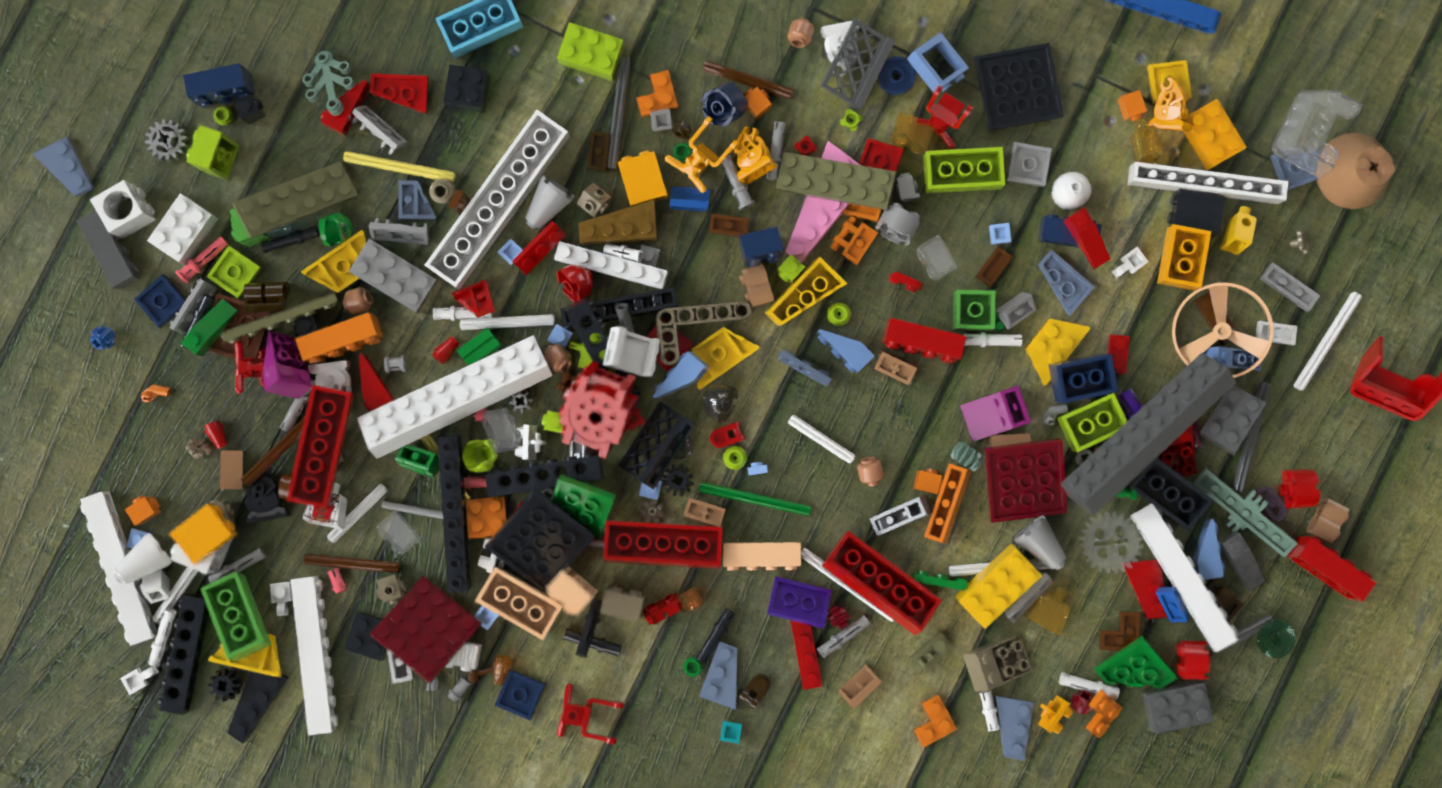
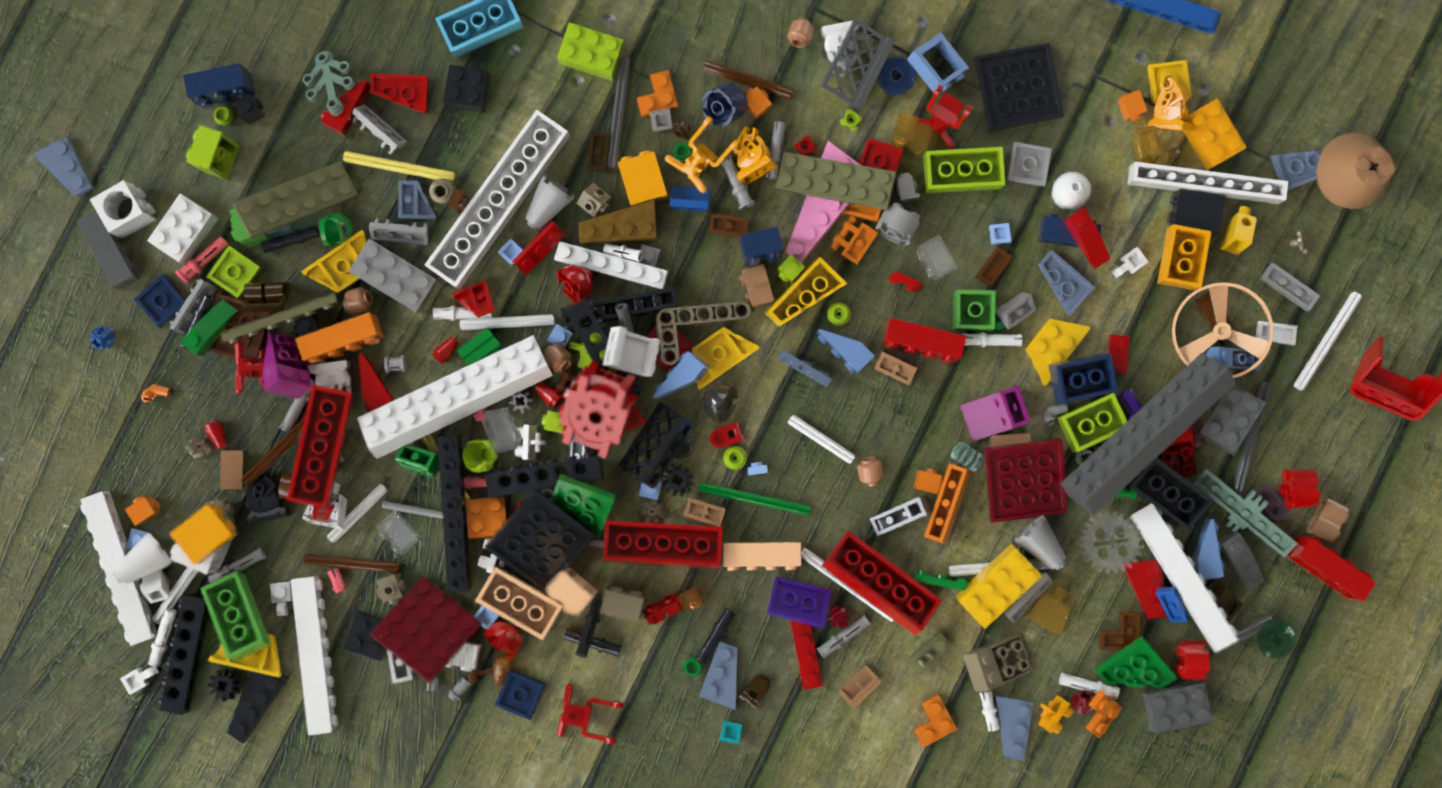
light grey gear [145,119,189,162] -> none
clear windscreen [1272,90,1363,178] -> none
none -> red cylinder [483,621,522,659]
none -> red cone [535,382,564,408]

